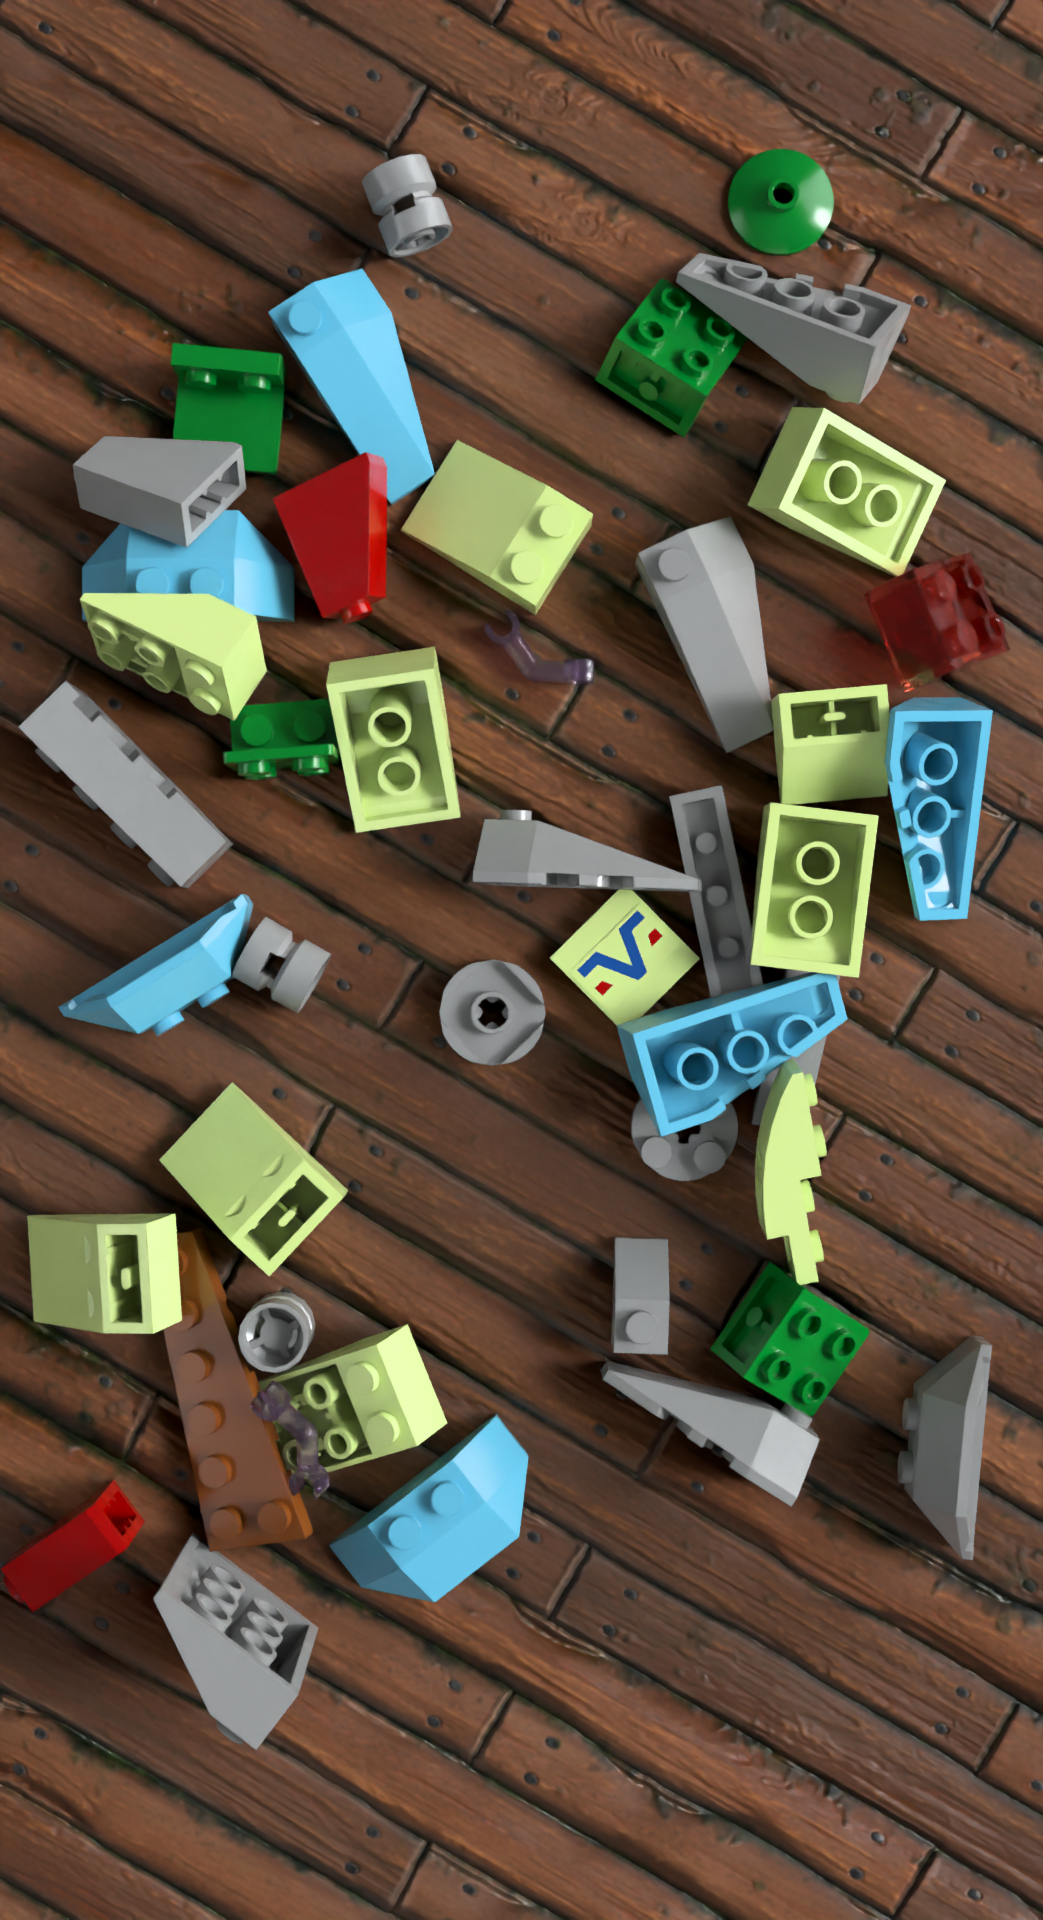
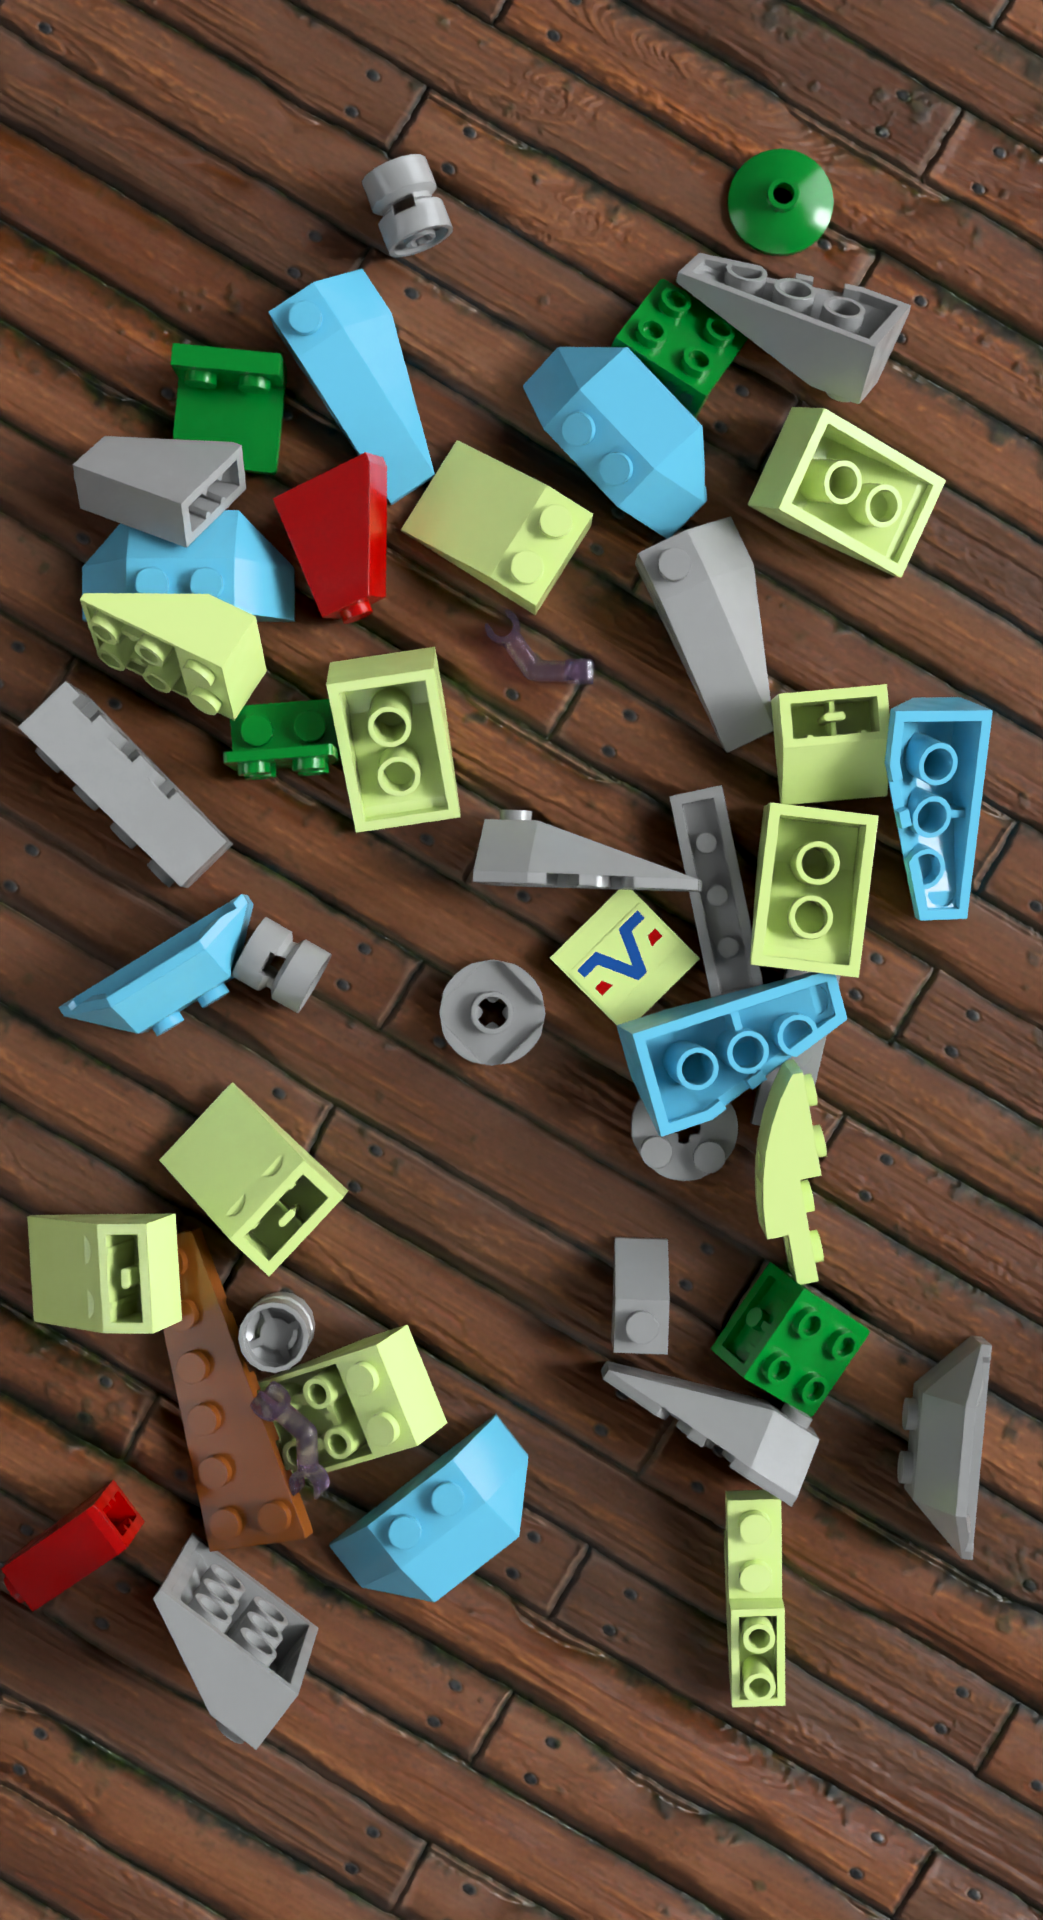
clear red slope [864,552,1011,693] -> none
none -> medium azure wedge [523,347,707,539]
none -> yellowish green slope [724,1490,785,1707]

